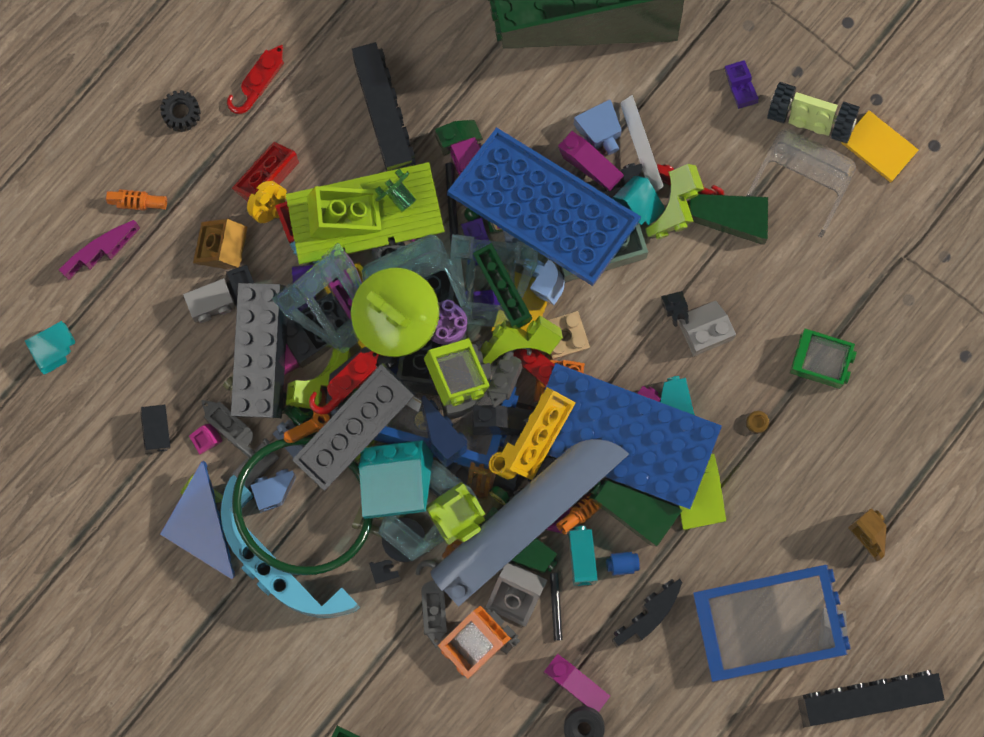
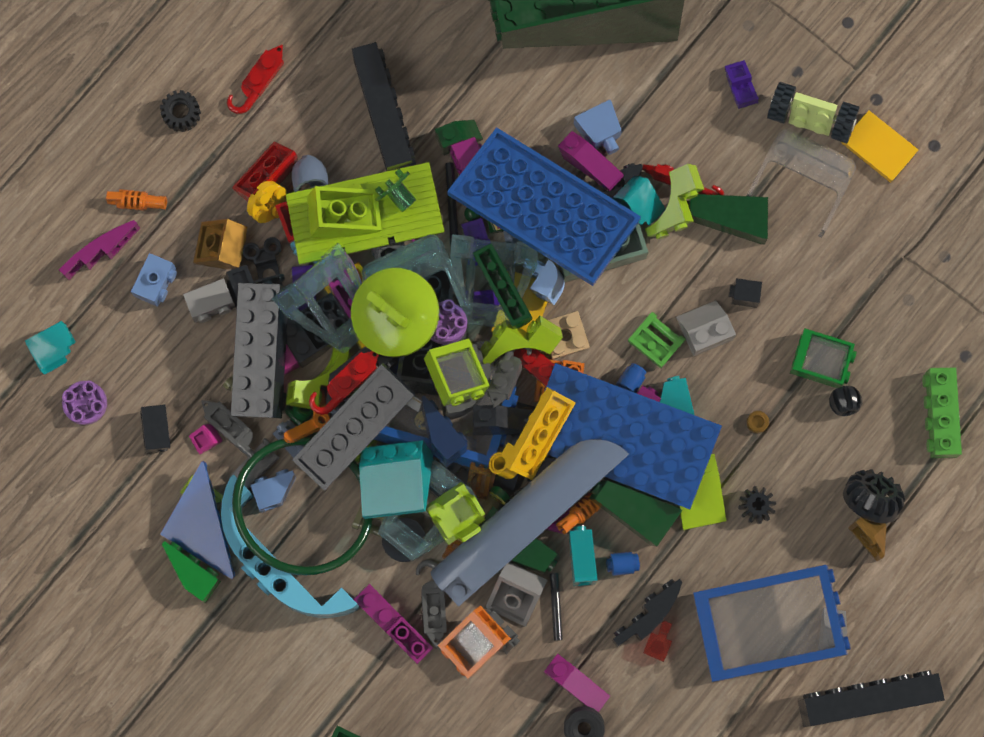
black hinge [369,560,401,589] -> none
white sticker [620,95,664,191] -> none
black plate [661,291,689,327] -> none
none -> medium lavender tile [62,381,107,425]
none -> medium blue brick [131,253,177,307]
none -> green slope [162,541,221,603]
none -> black piece [243,237,285,285]
none -> sand blue piece [292,155,328,192]
none -> magenta slope [353,583,433,664]
none -> blue brick [616,363,646,393]
none -> bright green plate [628,312,686,368]
none -> clear red plate [643,621,672,662]
none -> black brick [728,278,762,308]
none -> black gear [738,486,776,524]
none -> black piece [829,386,862,416]
none -> black gear [843,469,905,523]
none -> bright green brick [922,368,962,458]

